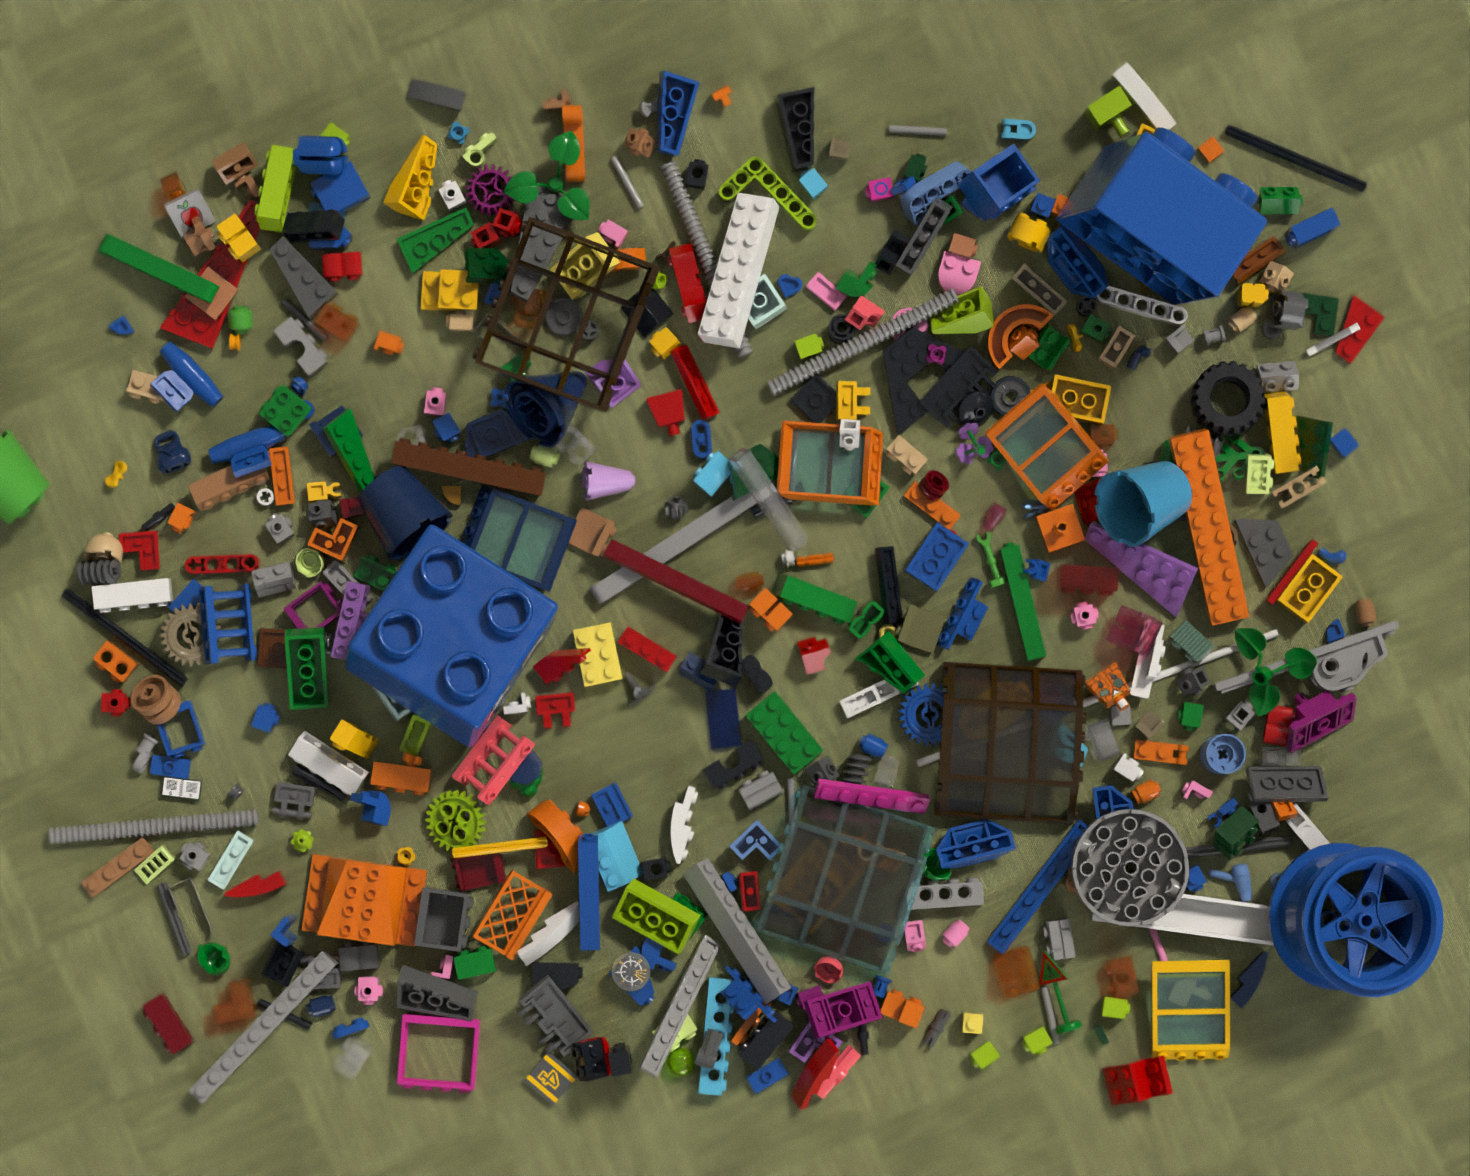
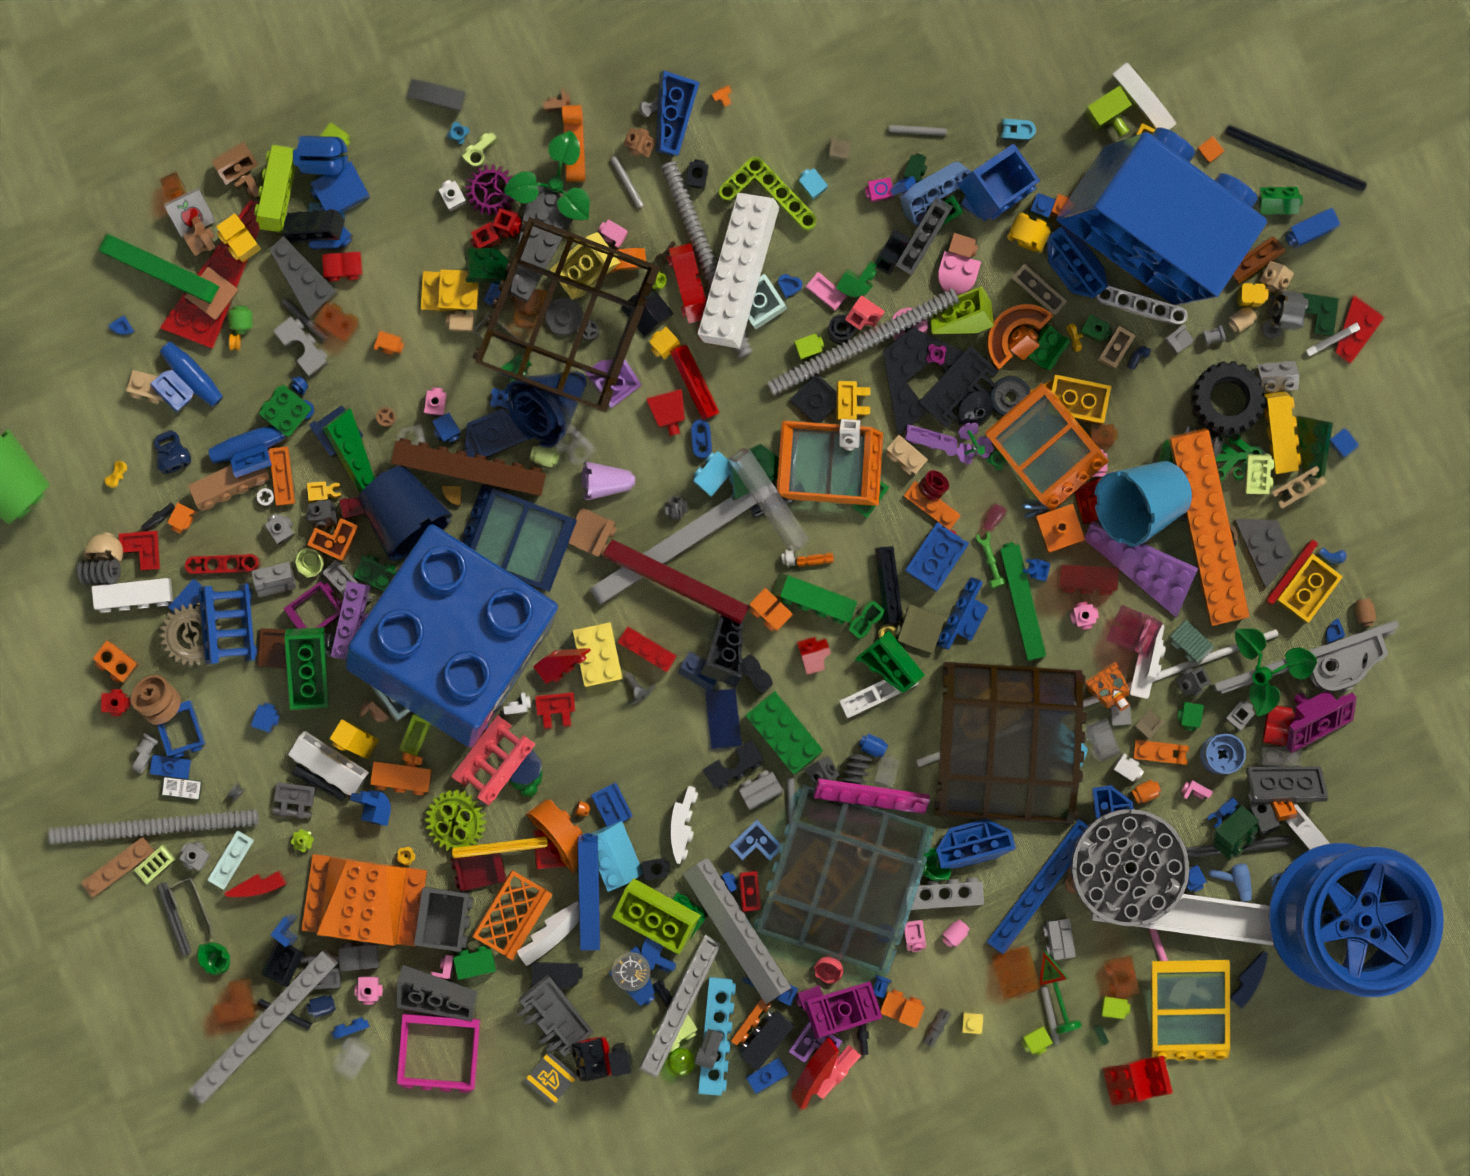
black axle [61,589,188,686] -> none
dark red brick [142,992,195,1055] -> none
yellow wedge [383,135,437,221] -> none
green wing [397,207,474,274] -> none
blue bracket [721,965,777,1023] -> none
clear orange brick [736,571,765,593] -> none
black wedge [775,87,815,173] -> none
blue gear [898,683,961,746] -> none
lime brick [970,1040,1000,1070] -> none
black wheel [1076,296,1096,317] -> none
none -> medium nougat bracket [359,701,390,723]
none -> medium nougat wheel [376,407,396,427]
none -> black axle [653,980,672,1007]
none -> medium lavender plate [905,424,957,456]

